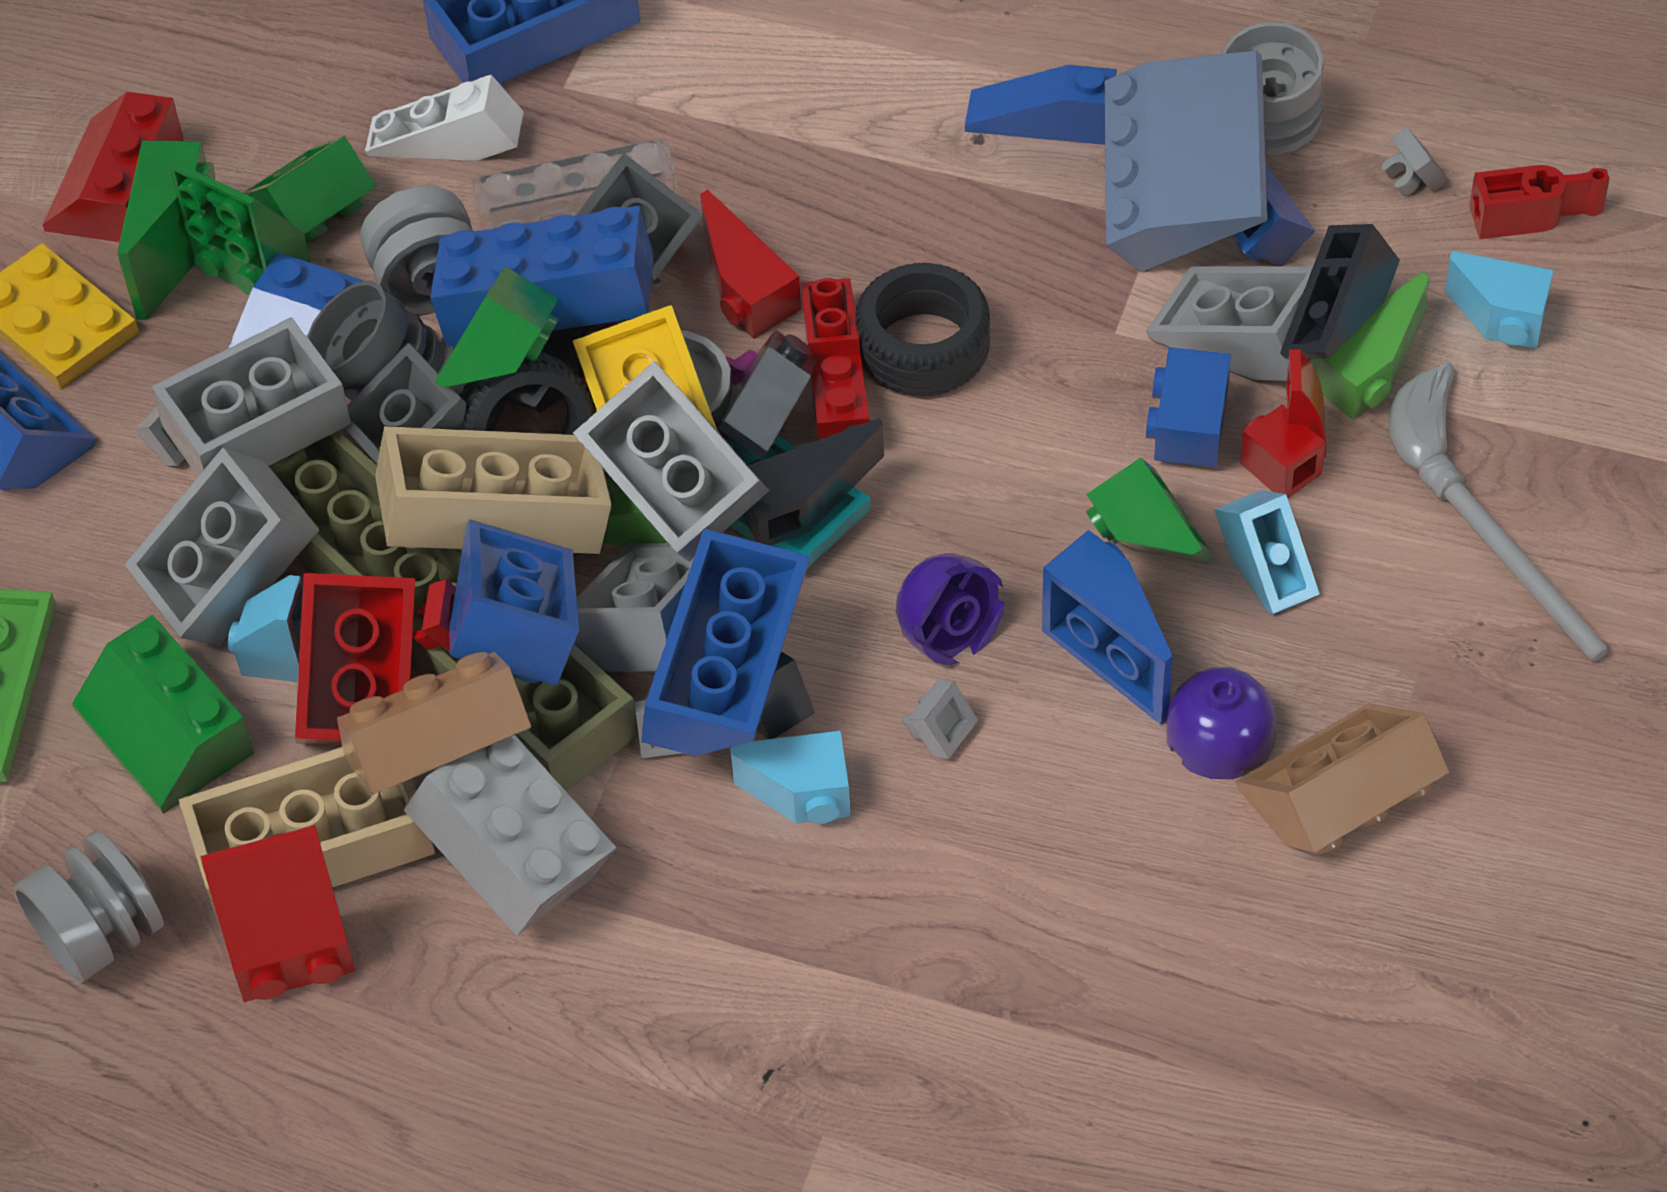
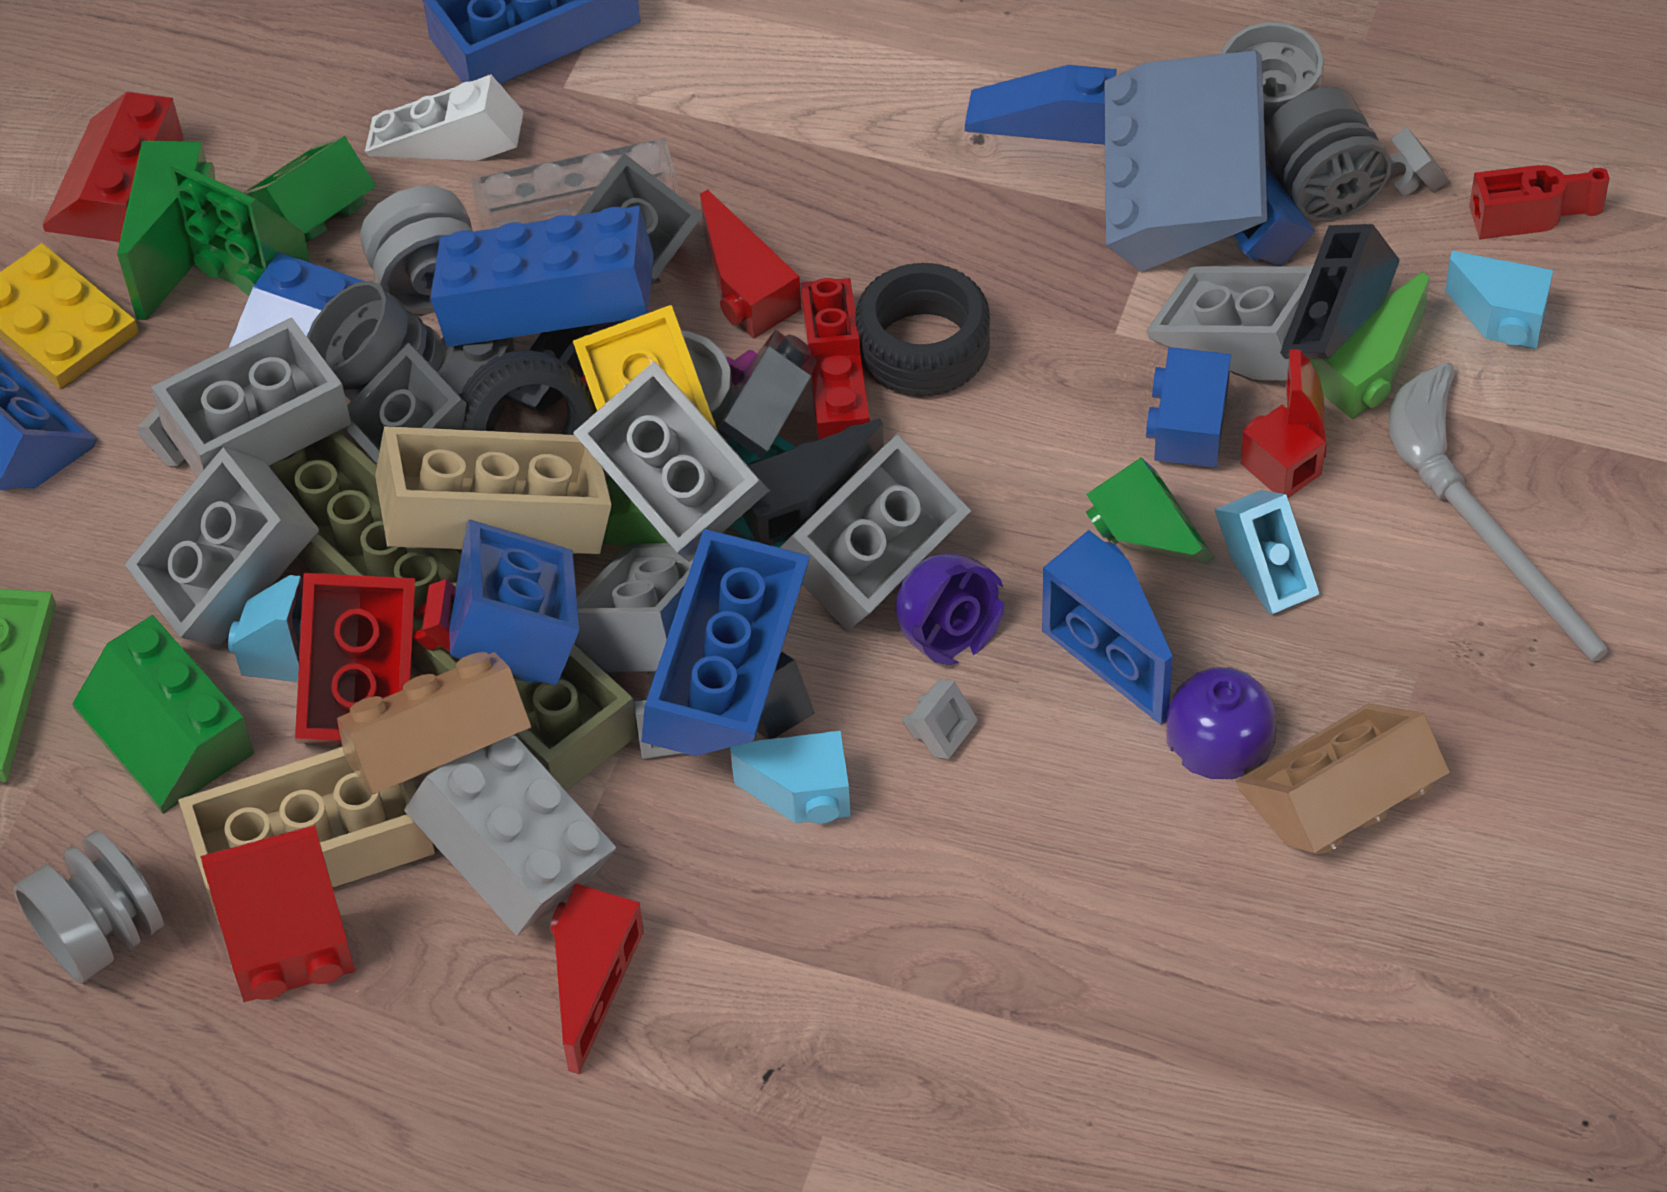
green slope [435,266,559,388] -> none
none -> red slope [550,883,644,1074]
none -> light grey brick [780,434,971,631]
none -> dark grey wheel [1264,87,1392,221]

